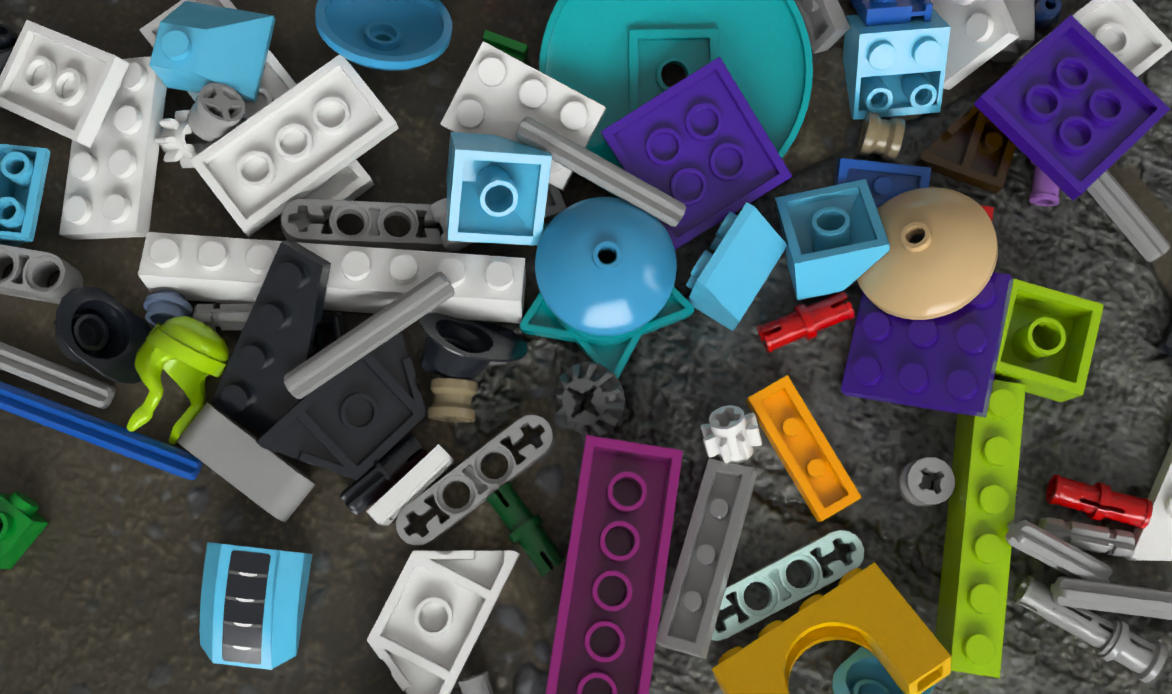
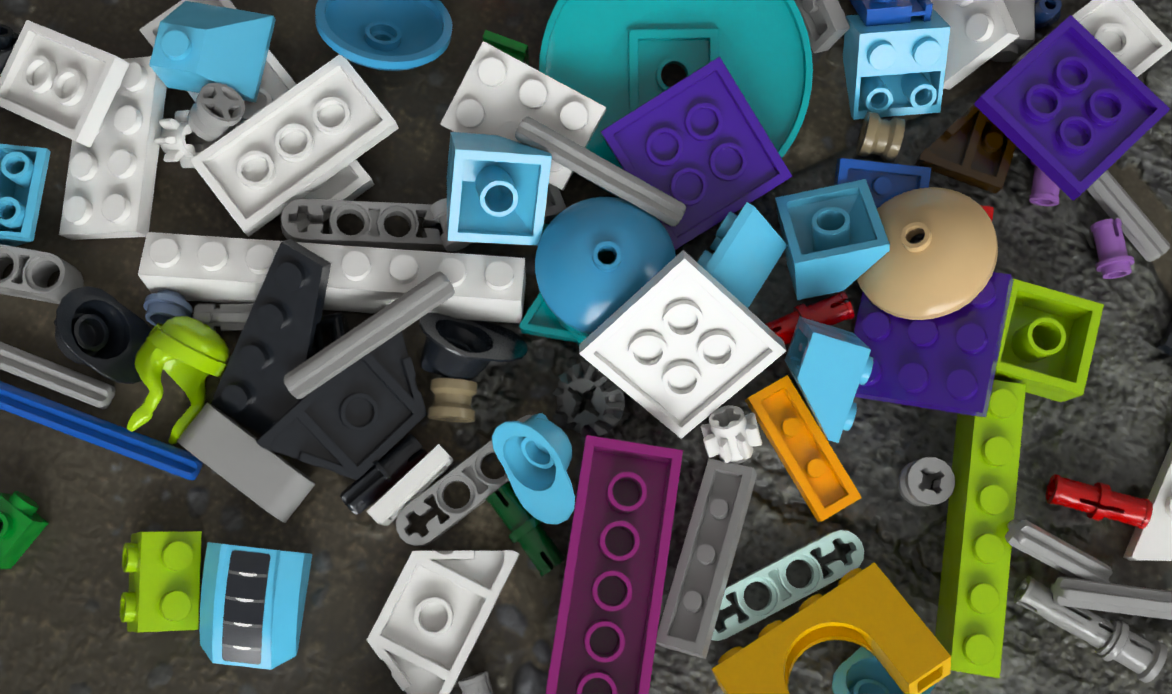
light grey axle [1037,517,1135,557] -> none
none -> lime bracket [120,531,202,633]
none -> medium azure piece [492,413,575,525]
none -> white plate [579,250,787,439]
none -> medium azure slope [785,316,873,443]
none -> medium lavender pin [1090,218,1135,279]

